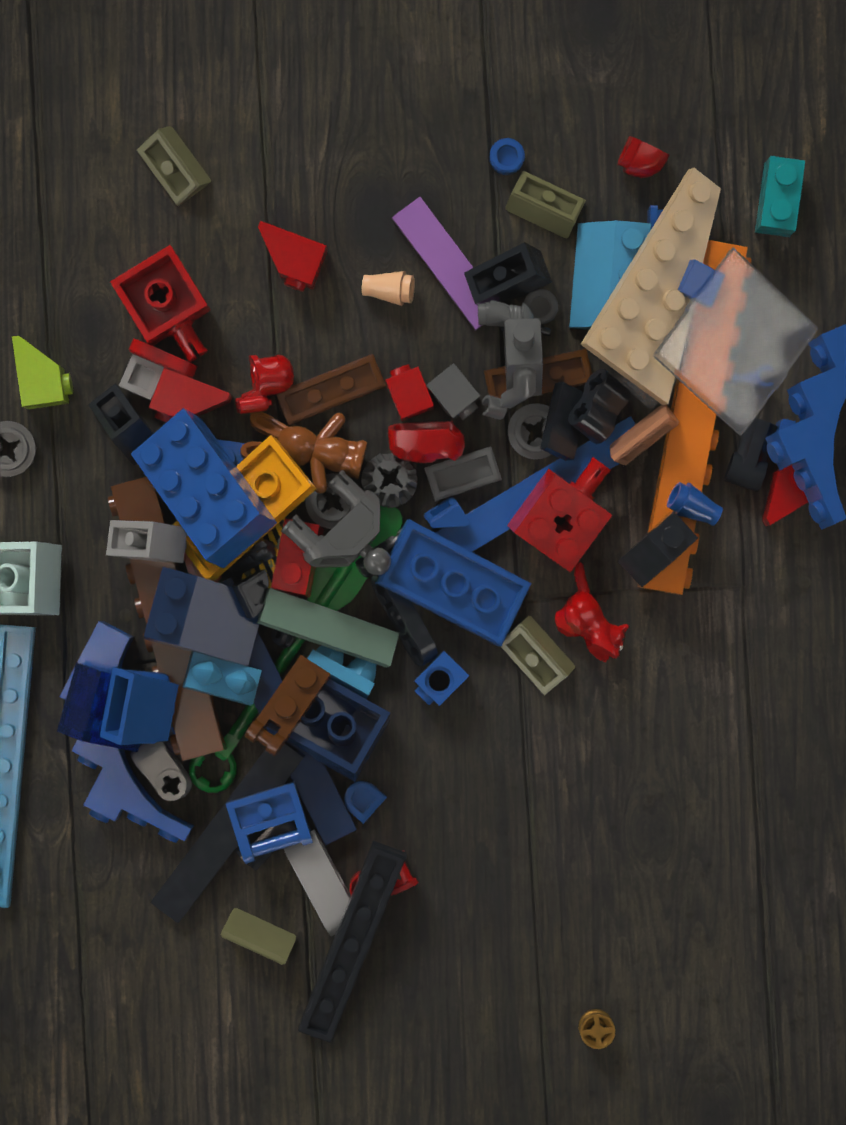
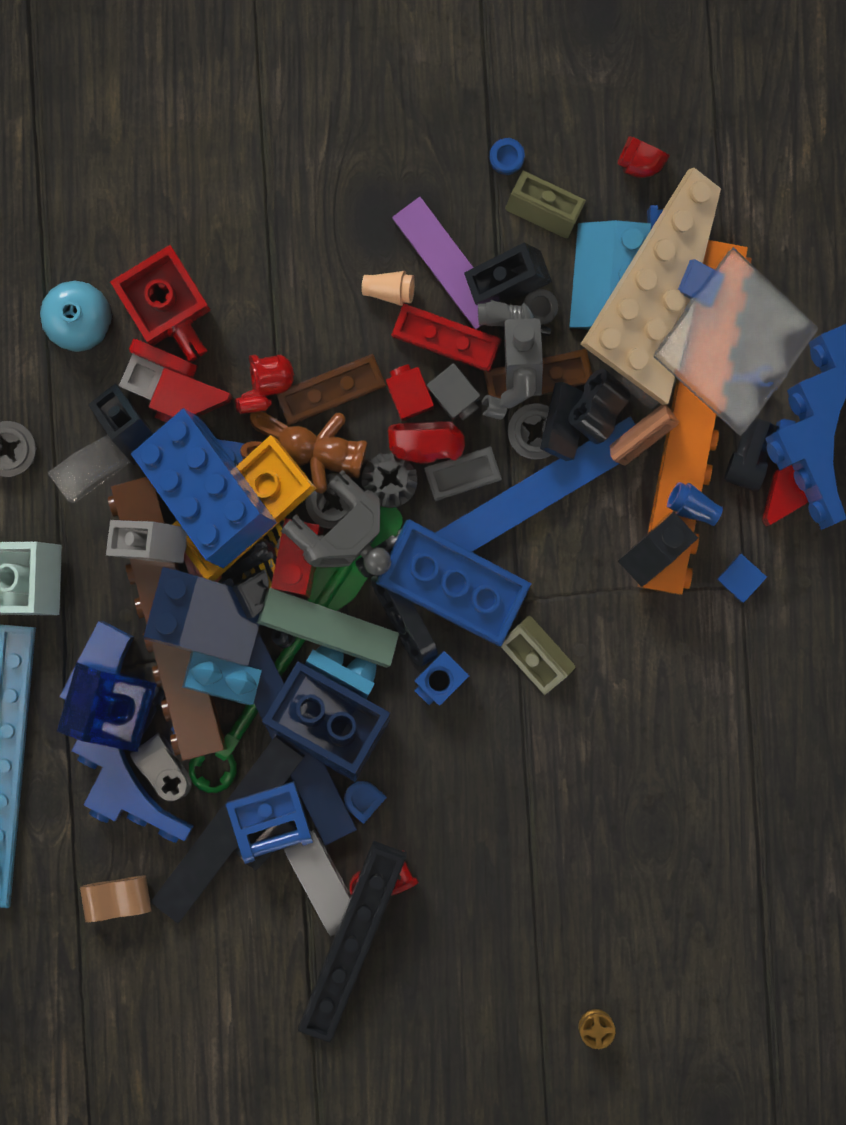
lime slope [12,336,73,409] -> none
blue torso [100,666,179,745] -> none
olive slope [137,126,211,206] -> none
olive slope [220,908,296,965] -> none
reddish brown plate [245,655,331,757] -> none
red slope [258,221,328,292] -> none
blue slope [423,497,470,528] -> none
red brick [507,457,612,573] -> none
red animal [555,562,629,662] -> none
teal brick [755,156,805,237] -> none
none -> medium azure cylinder [40,281,112,352]
none -> clear slope [48,435,131,503]
none -> medium nougat axle [80,875,151,922]
none -> red tile [391,303,502,373]
none -> blue tile [716,554,767,603]

